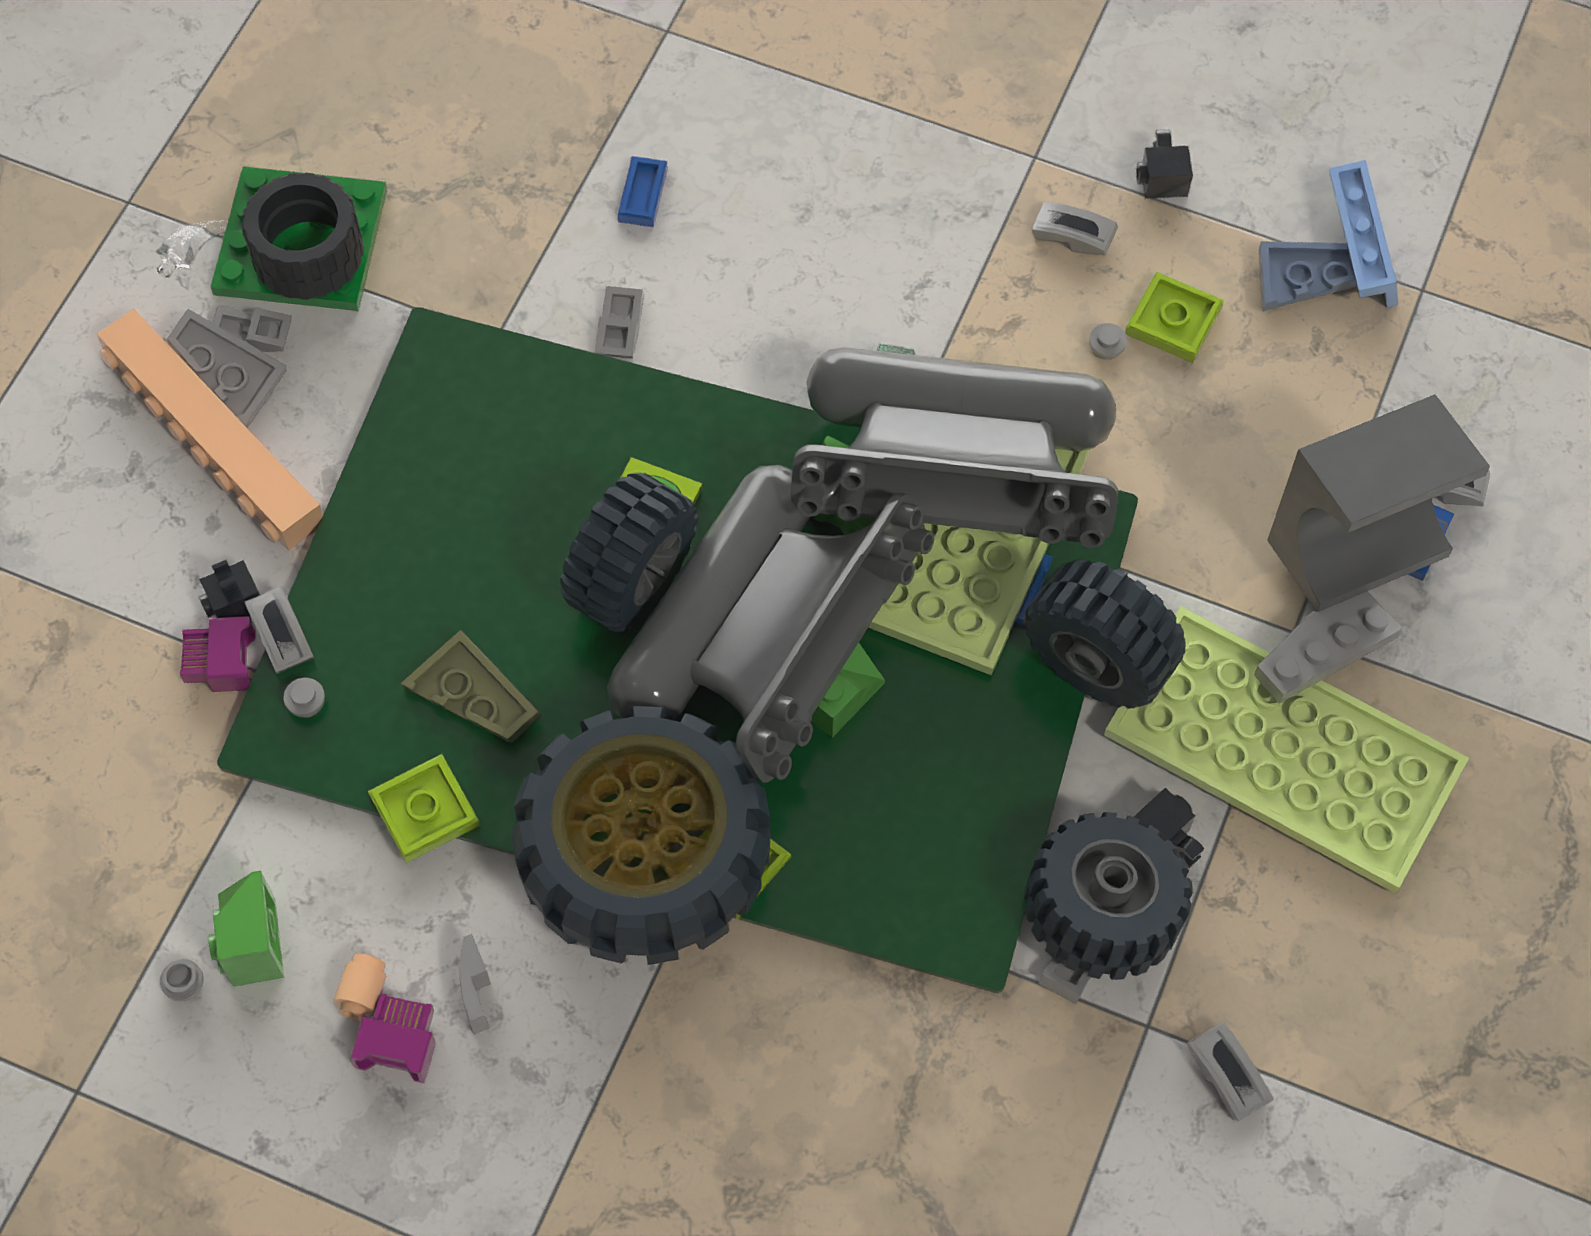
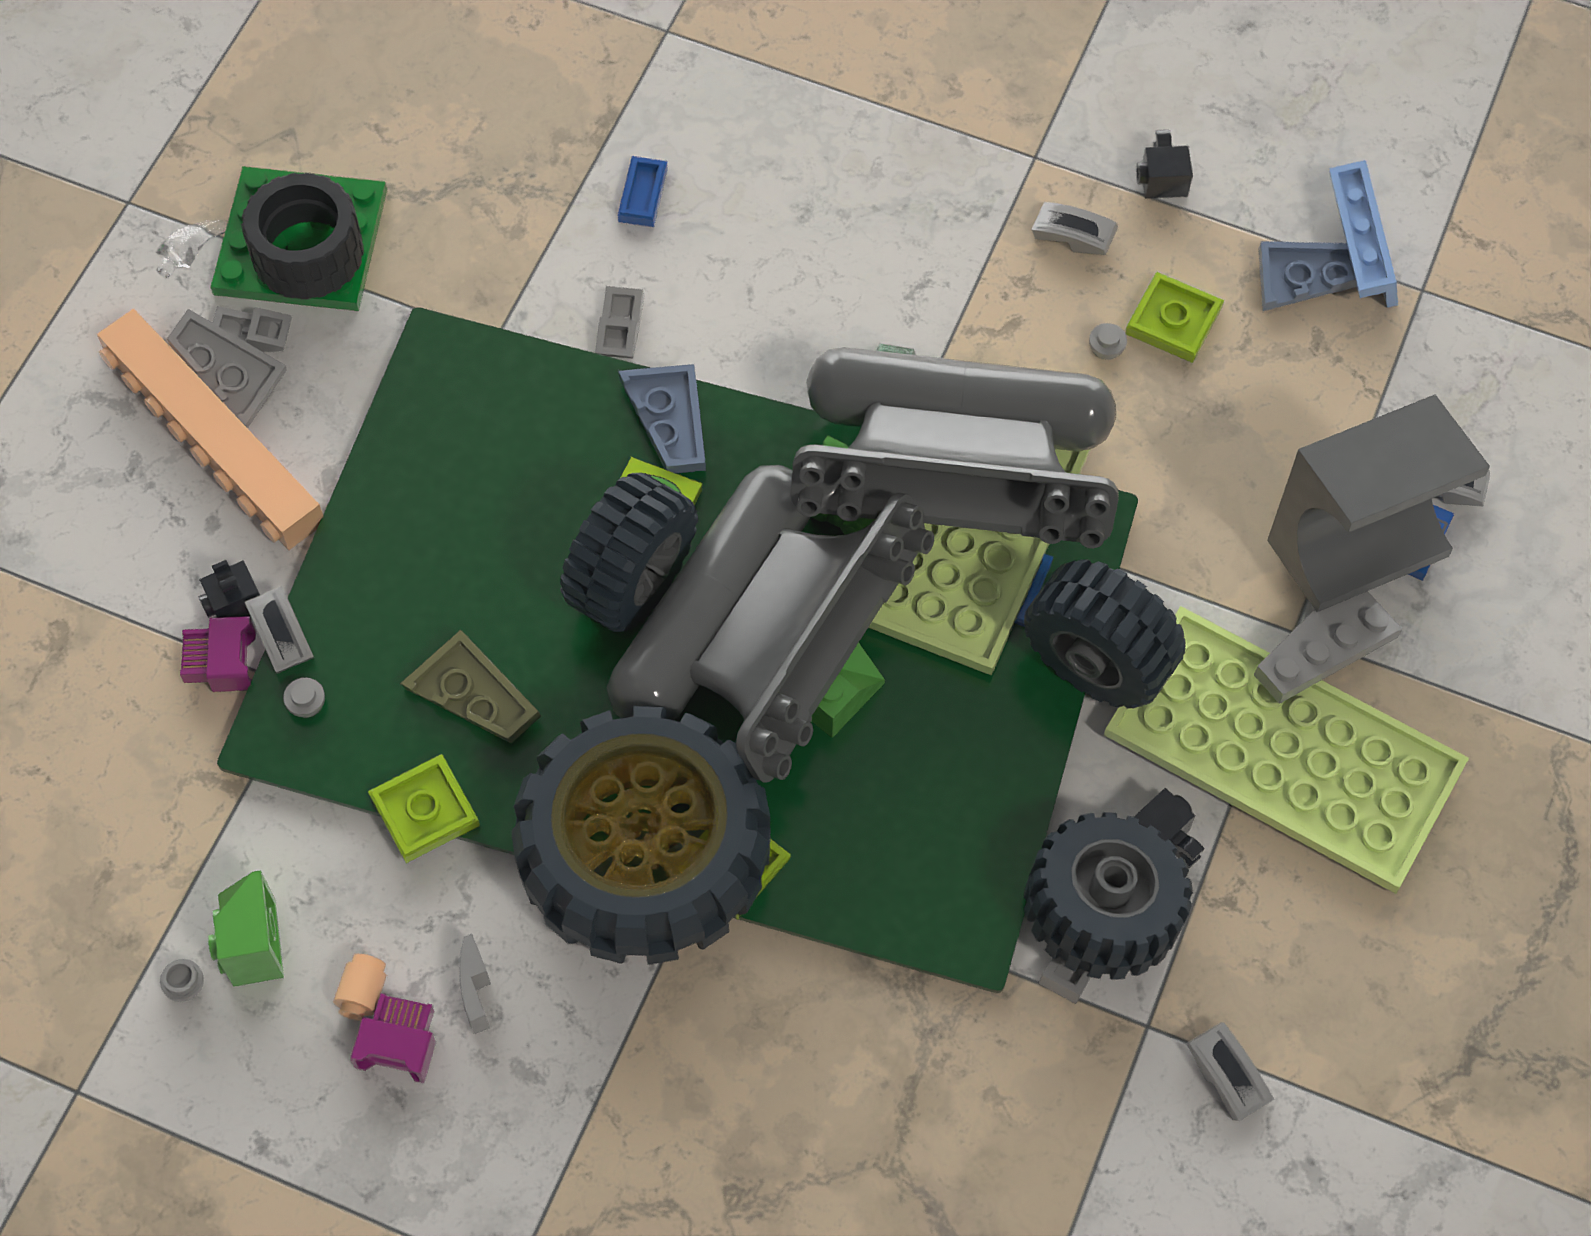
none -> sand blue wing [618,364,706,473]

